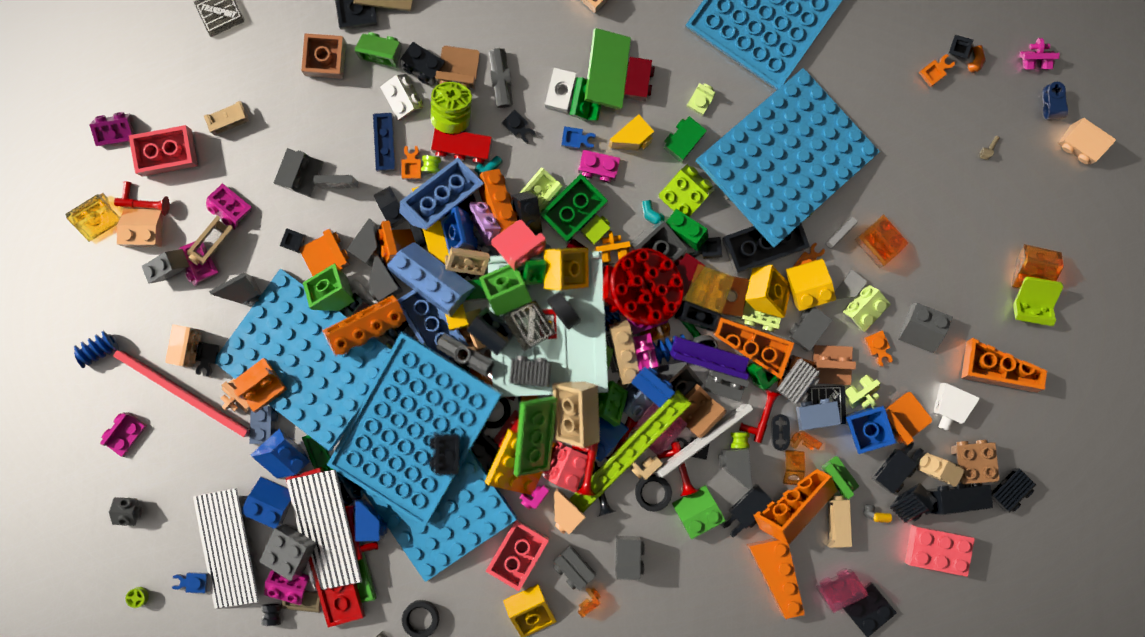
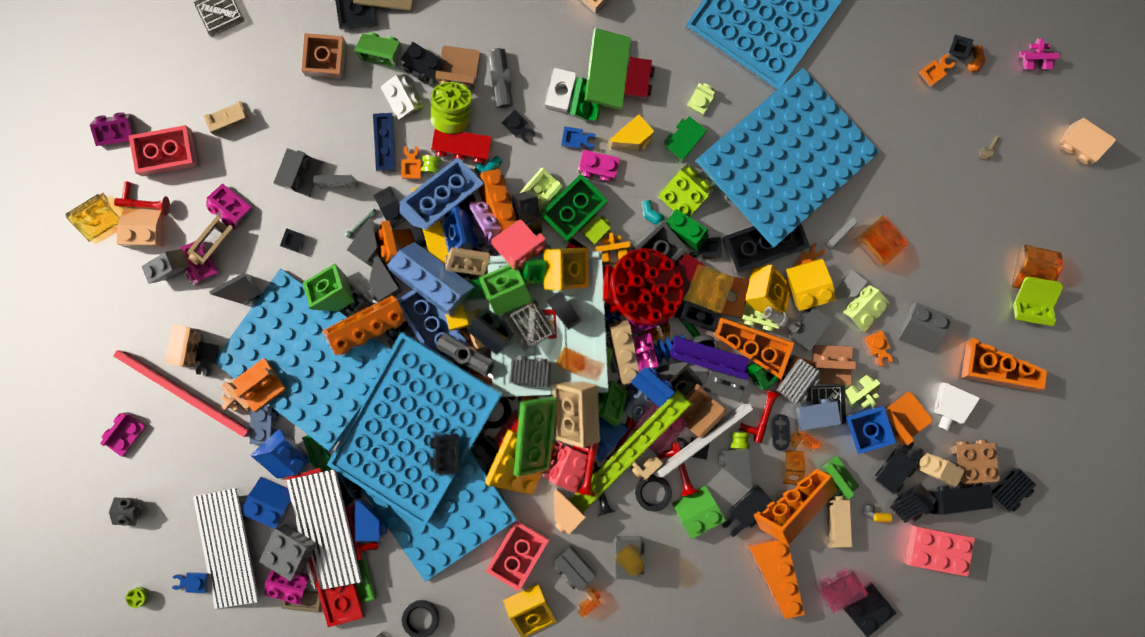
blue piece [74,330,119,368] -> none
black wheel [261,603,281,626] -> none
orange bracket [300,229,350,276] -> none
dark pink bracket [520,485,551,509] -> none
dark blue piece [1042,81,1068,120] -> none
none -> sand green hinge [345,208,377,238]
none -> clear orange bracket [555,347,587,375]
none -> clear yellow brick [614,544,645,577]
none -> light grey pin [763,306,801,333]

